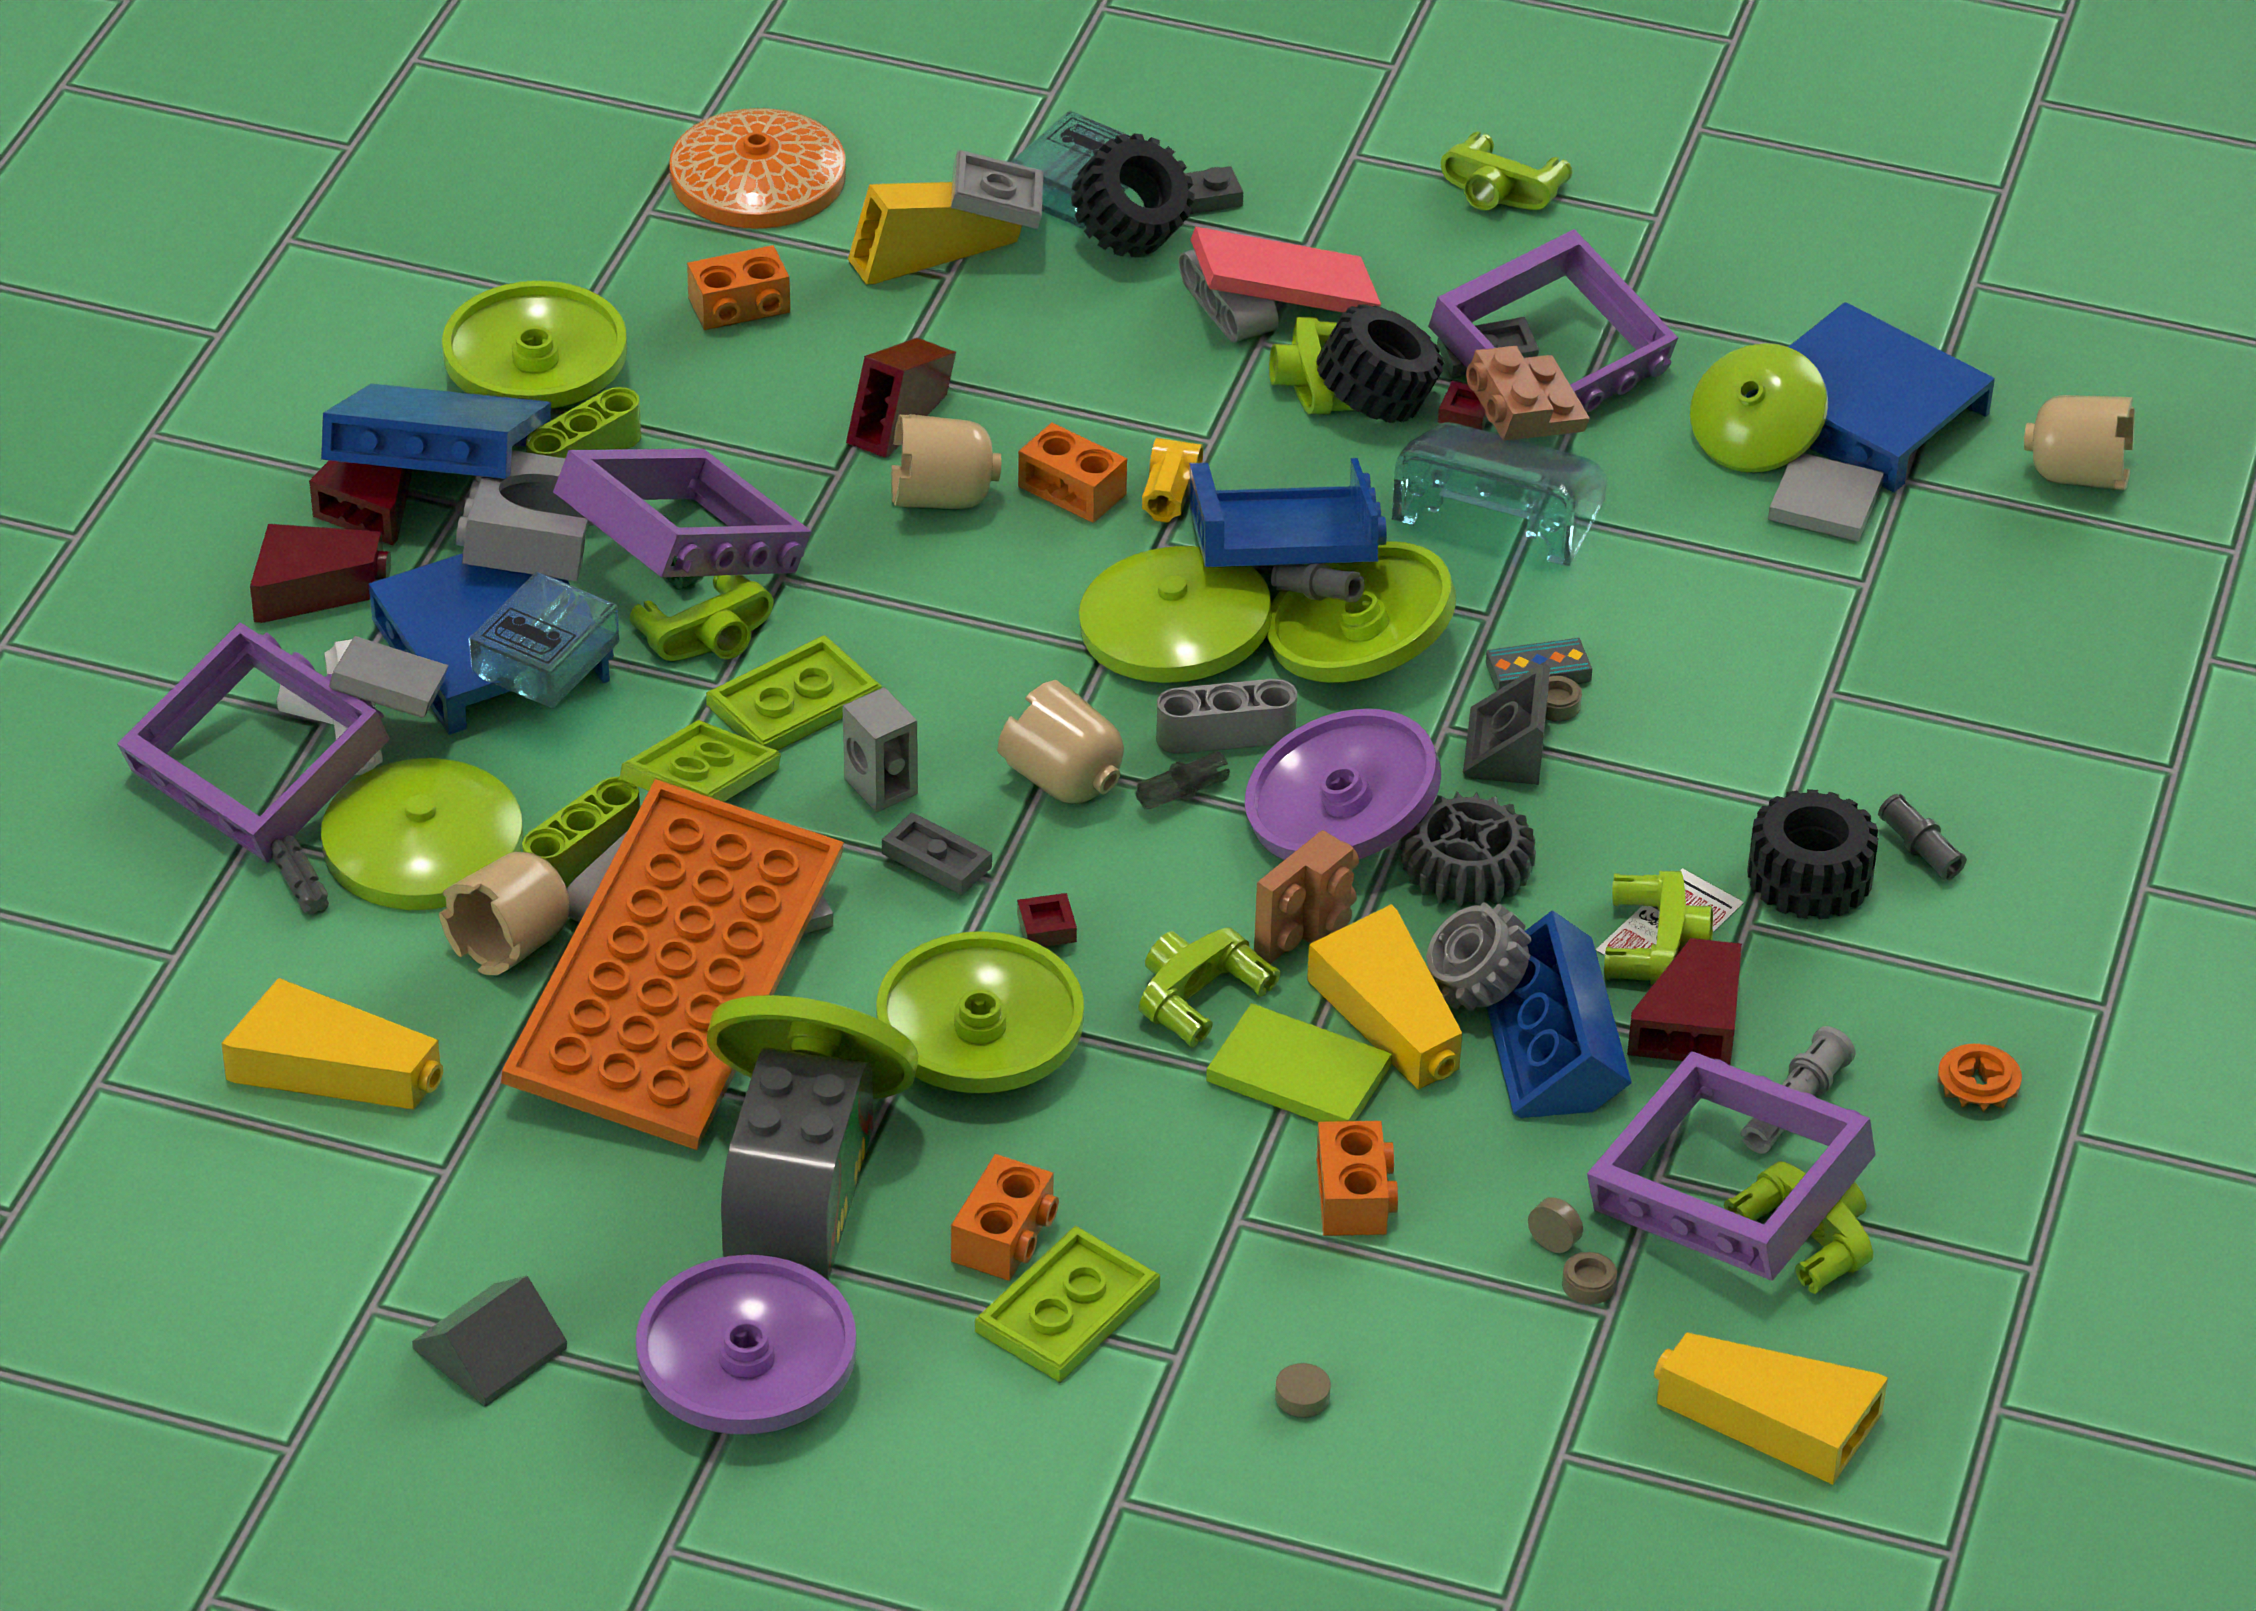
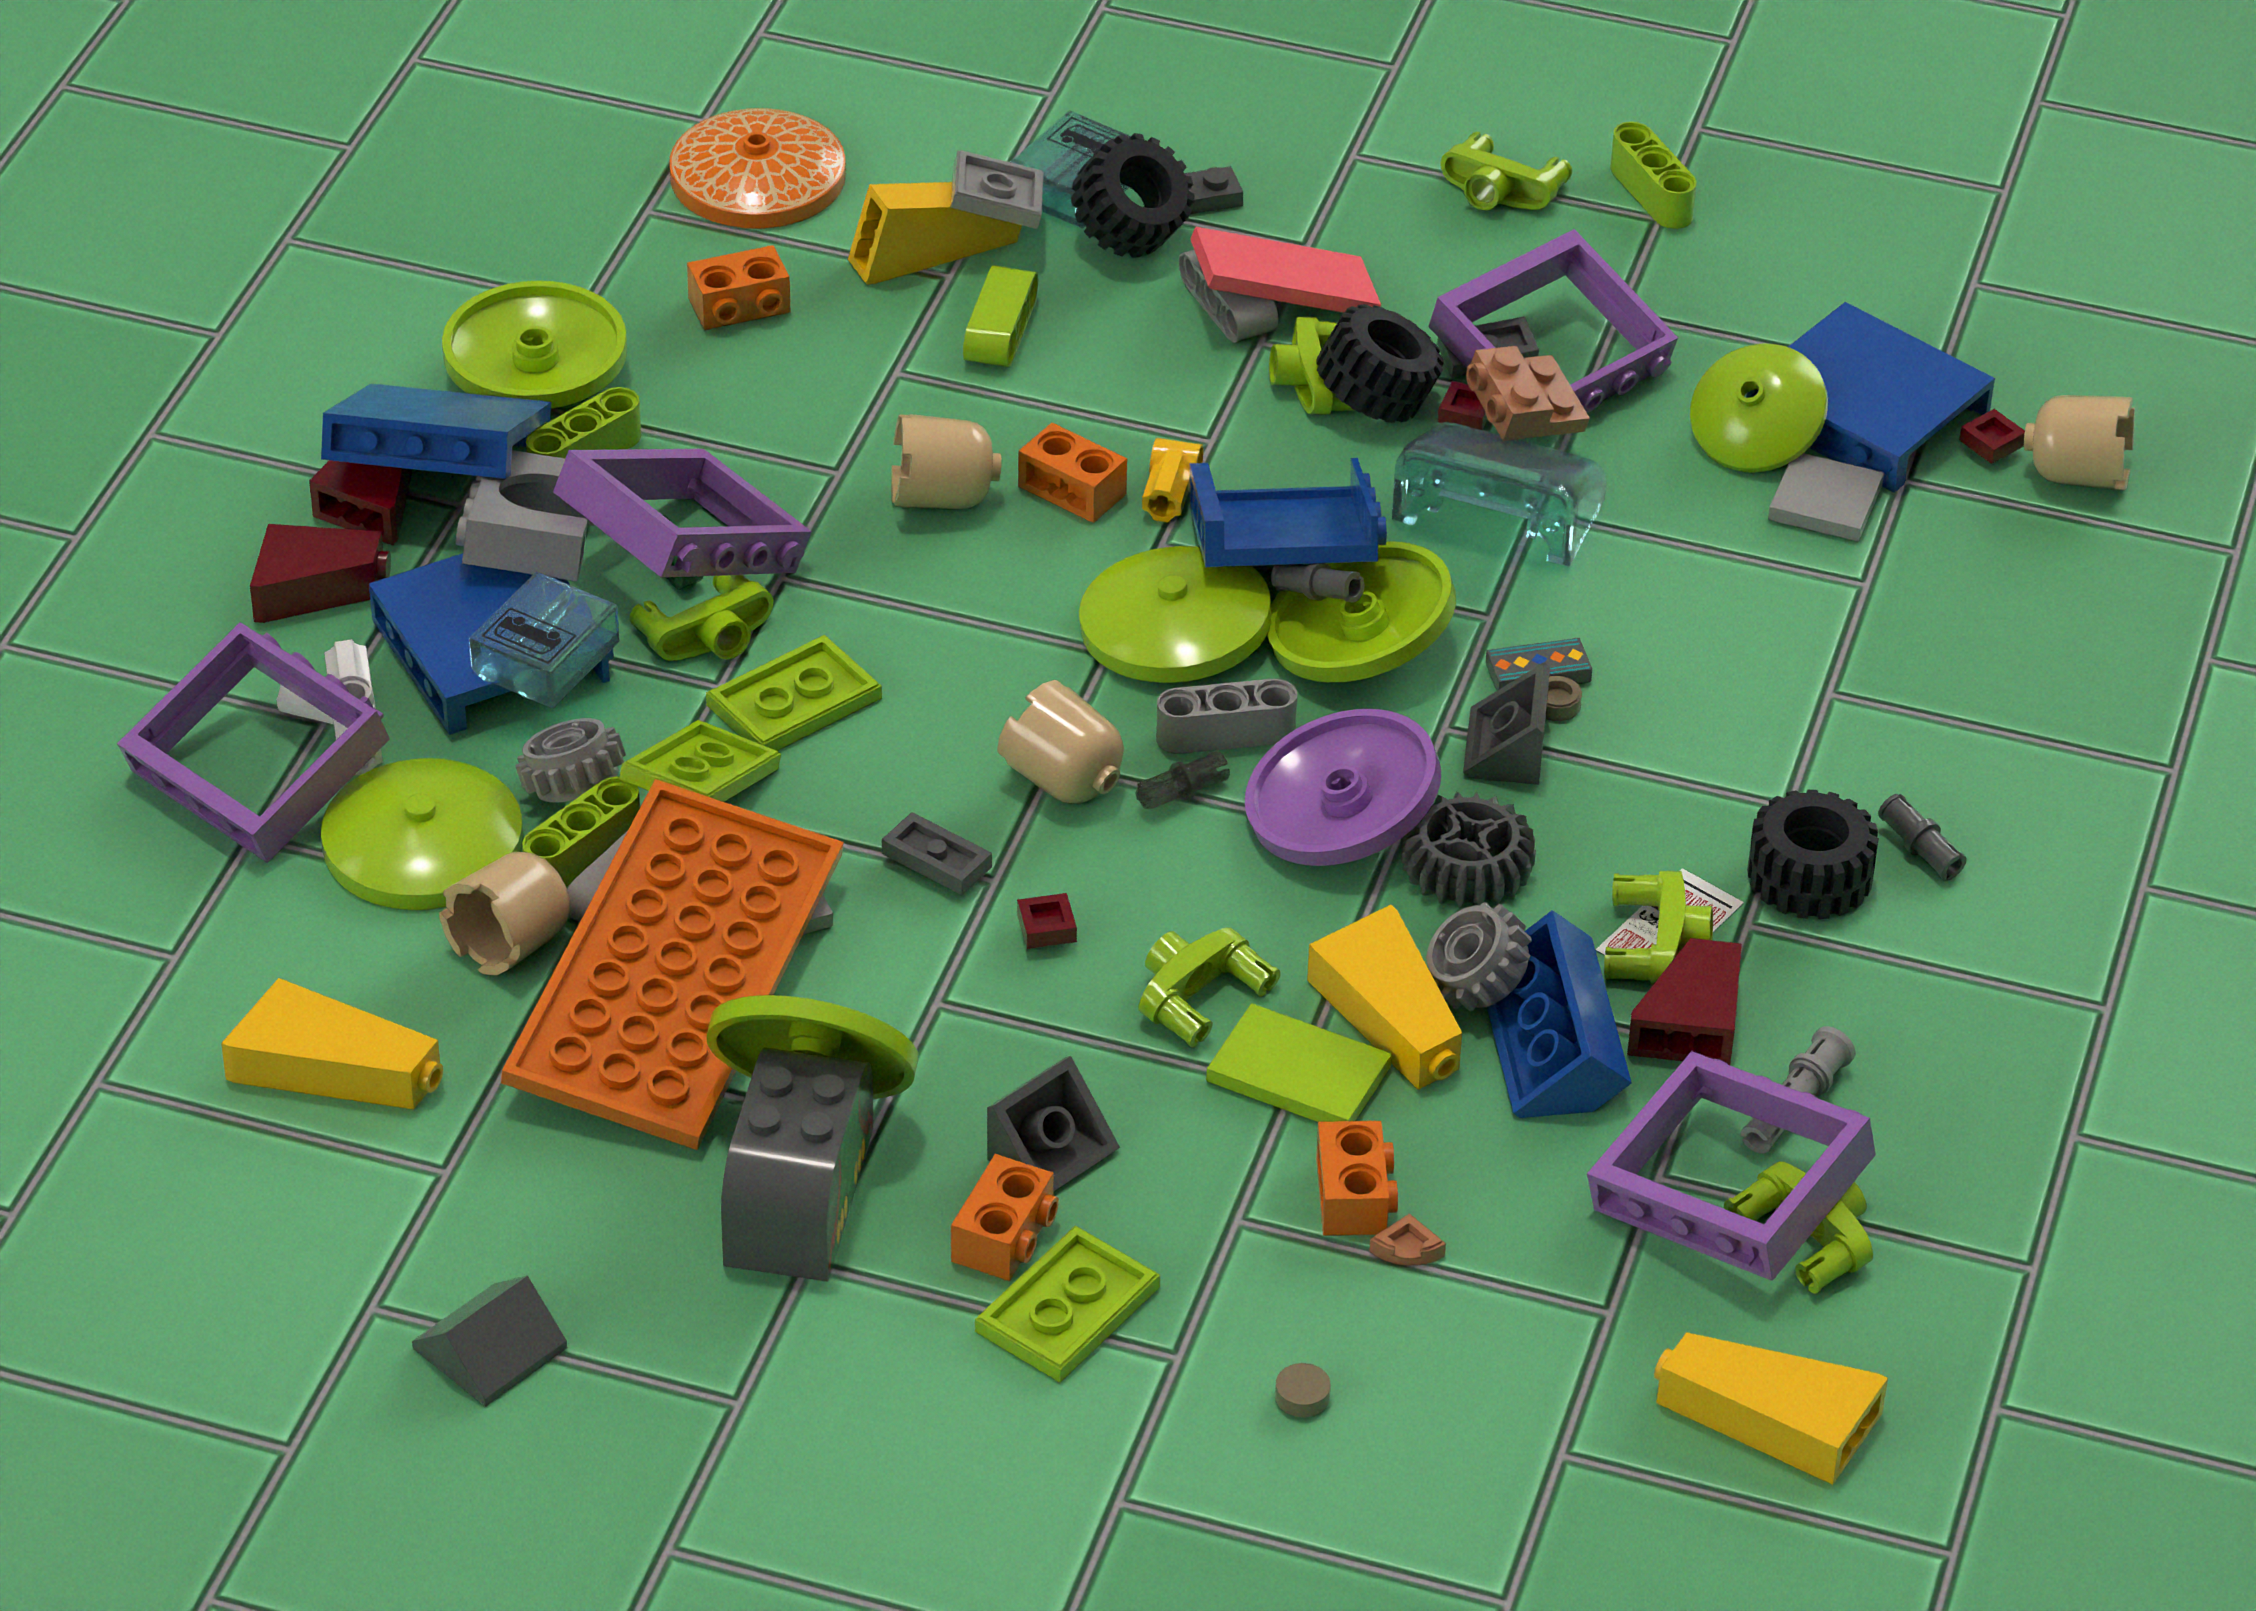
dark grey axle [271,835,329,915] -> none
light grey tile [329,636,449,718] -> none
medium lavender dish [636,1255,857,1434] -> none
light grey brick [843,687,918,812] -> none
dark red slope [846,338,956,458] -> none
lime dish [876,931,1084,1093] -> none
nougat plate [1254,830,1359,964] -> none
dark tan tile [1528,1197,1583,1253] -> none
dark tan tile [1562,1252,1617,1305] -> none
orange gear [1937,1044,2022,1112] -> none
none -> light grey gear [515,718,626,803]
none -> lime beam [963,265,1038,367]
none -> dark grey slope [987,1056,1120,1191]
none -> nougat tile [1369,1214,1446,1265]
none -> lime beam [1610,121,1697,229]
none -> dark red plate [1959,409,2025,464]

